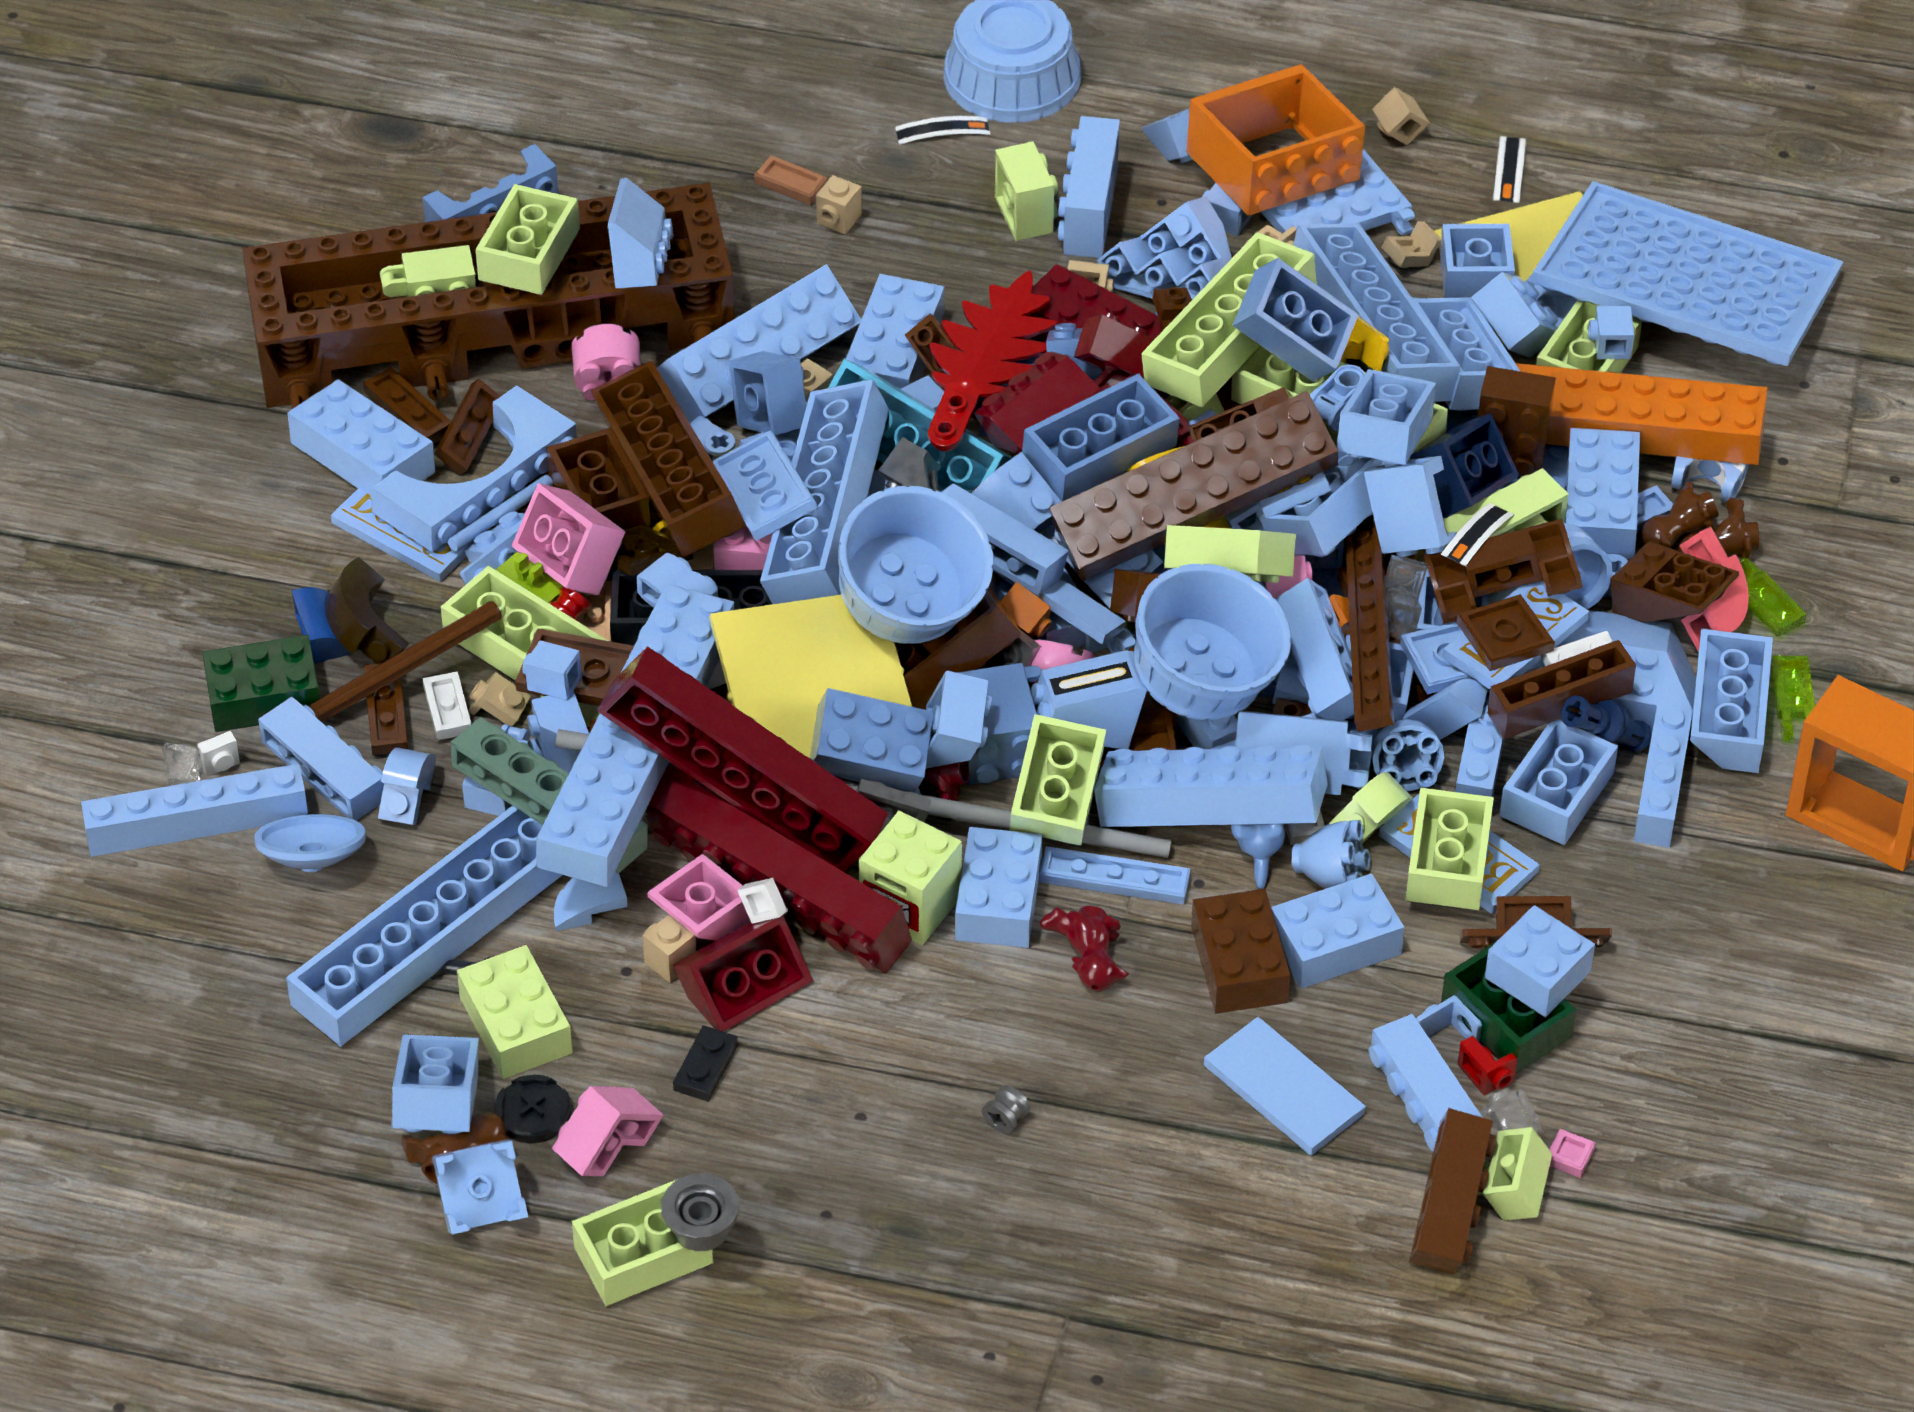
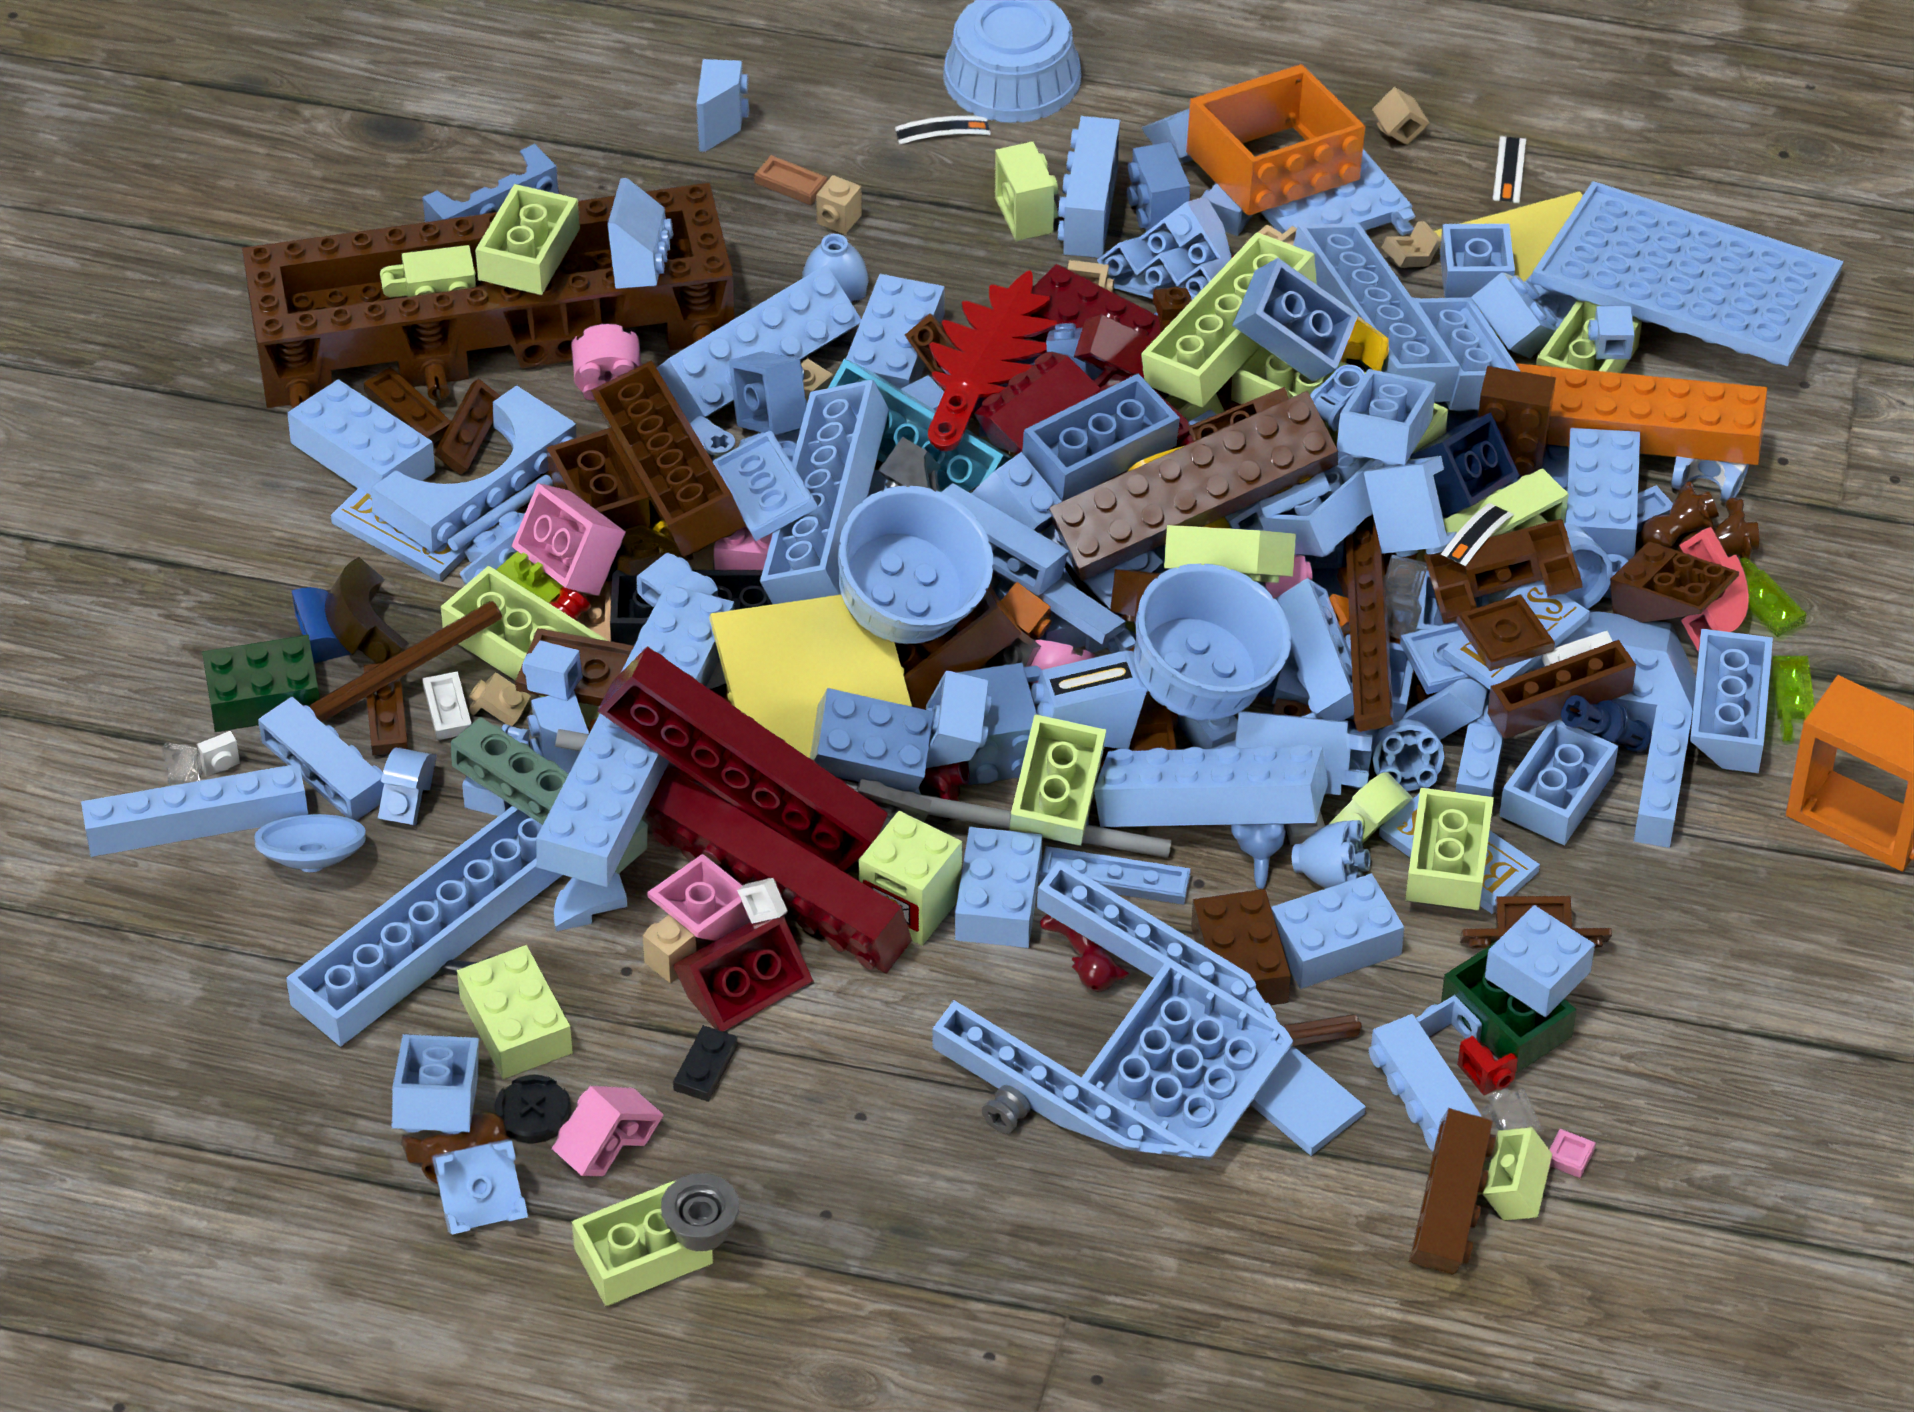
none -> light blue slope [697,59,749,152]
none -> light blue piece [802,234,868,302]
none -> light blue wedge [932,860,1293,1160]
none -> medium blue brick [1127,142,1190,232]
none -> reddish brown axle [1281,1014,1362,1047]

